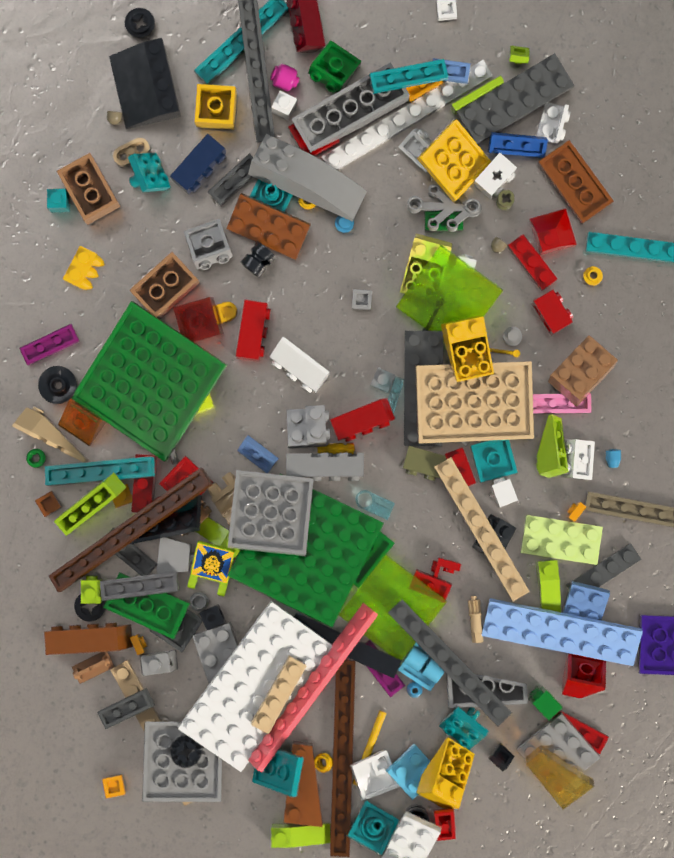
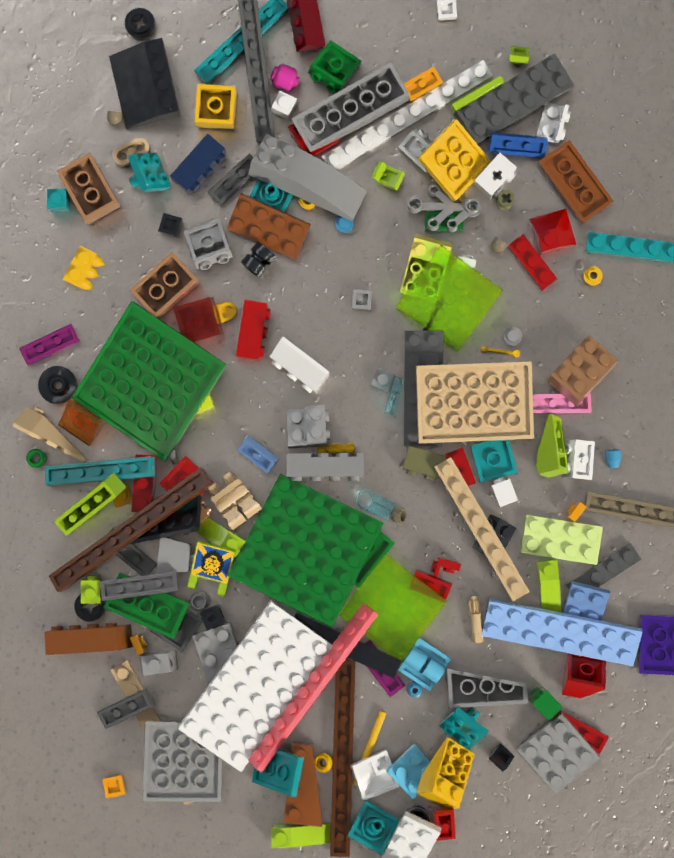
dark orange plate [35,491,62,517] -> none
medium nougat hinge [72,651,115,684] -> none
black gear [170,736,202,768] -> none
light grey plate [228,470,313,556] -> none
tan plate [251,655,307,734] -> none
red brick [330,398,395,442] -> none
teal plate [369,59,448,94] -> none
dark grey plate [388,600,512,727] -> none
medium blue plate [432,58,471,84] -> none
yellow slope [441,316,494,382] -> none
clear yellow wedge [526,746,594,810] -> none
red brick [531,290,573,336] -> none
none -> black plate [158,213,183,237]
none -> lime bracket [372,161,405,191]
none -> dark tan hinge [391,508,407,524]

